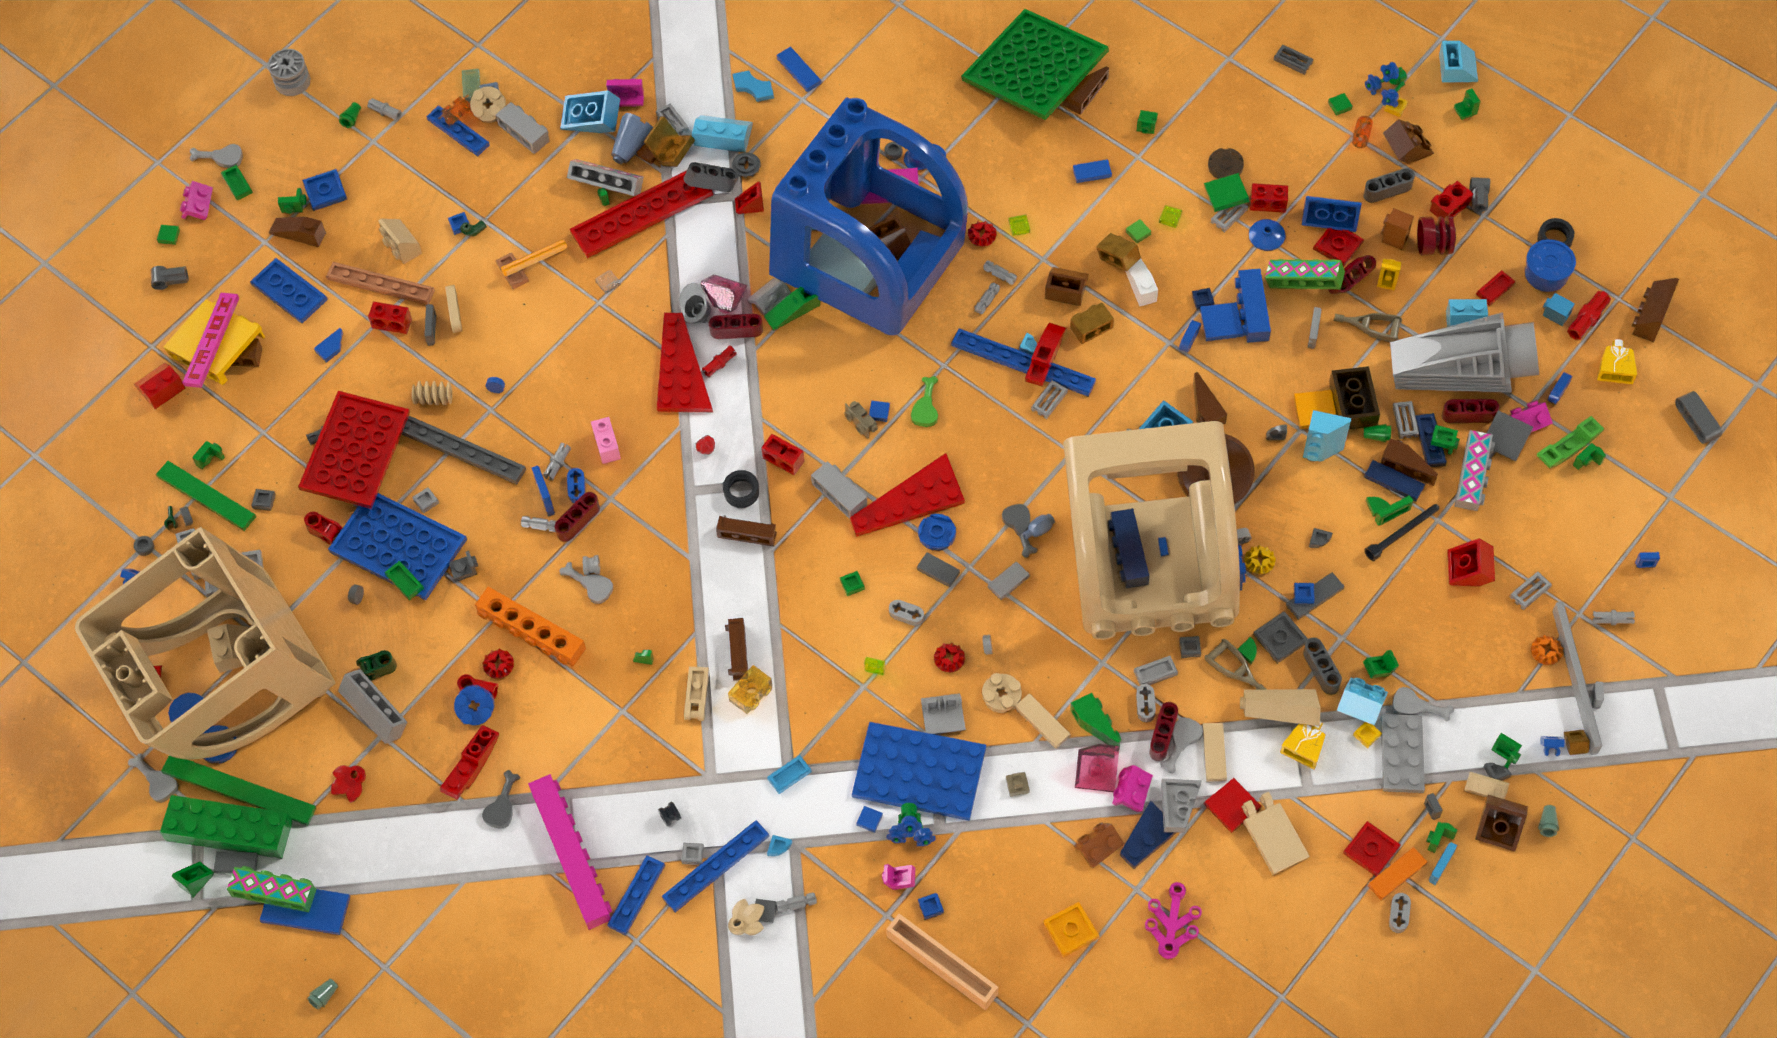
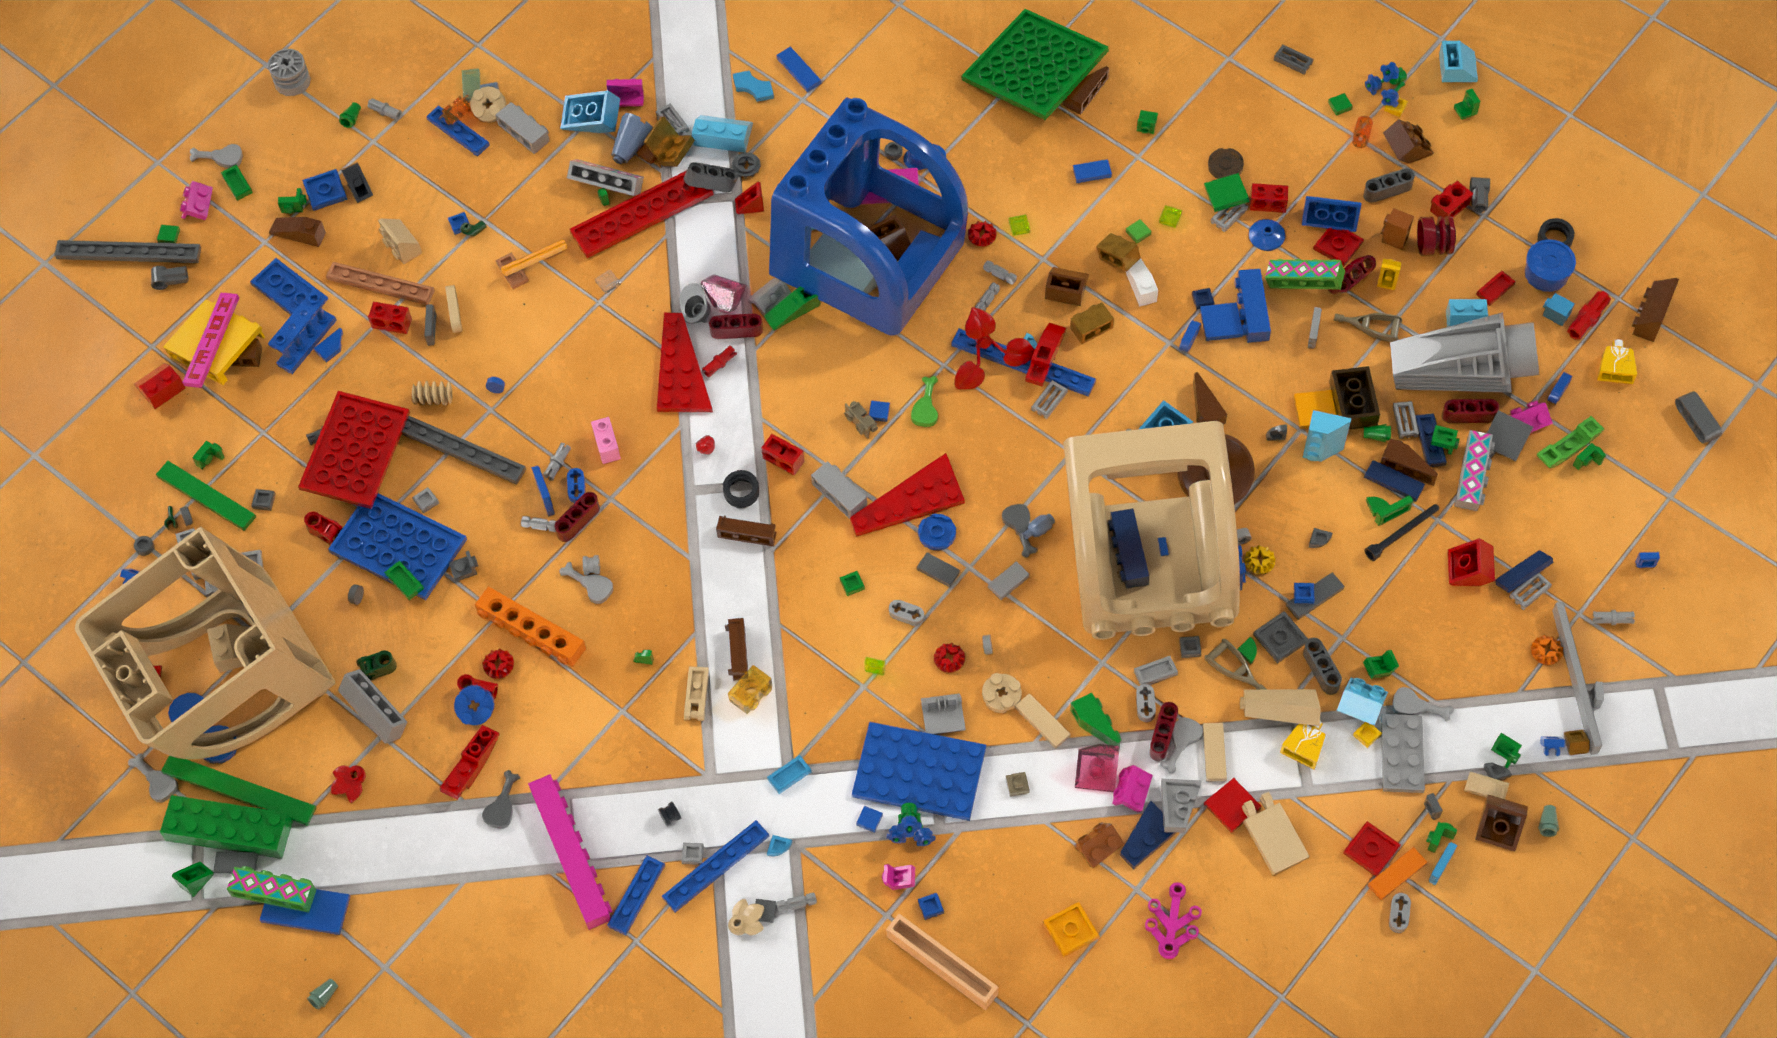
none -> dark grey plate [54,240,201,263]
none -> blue fence [268,289,337,374]
none -> black slope [341,162,373,203]
none -> red plant [954,307,1035,389]
none -> dark blue tile [1495,550,1554,593]

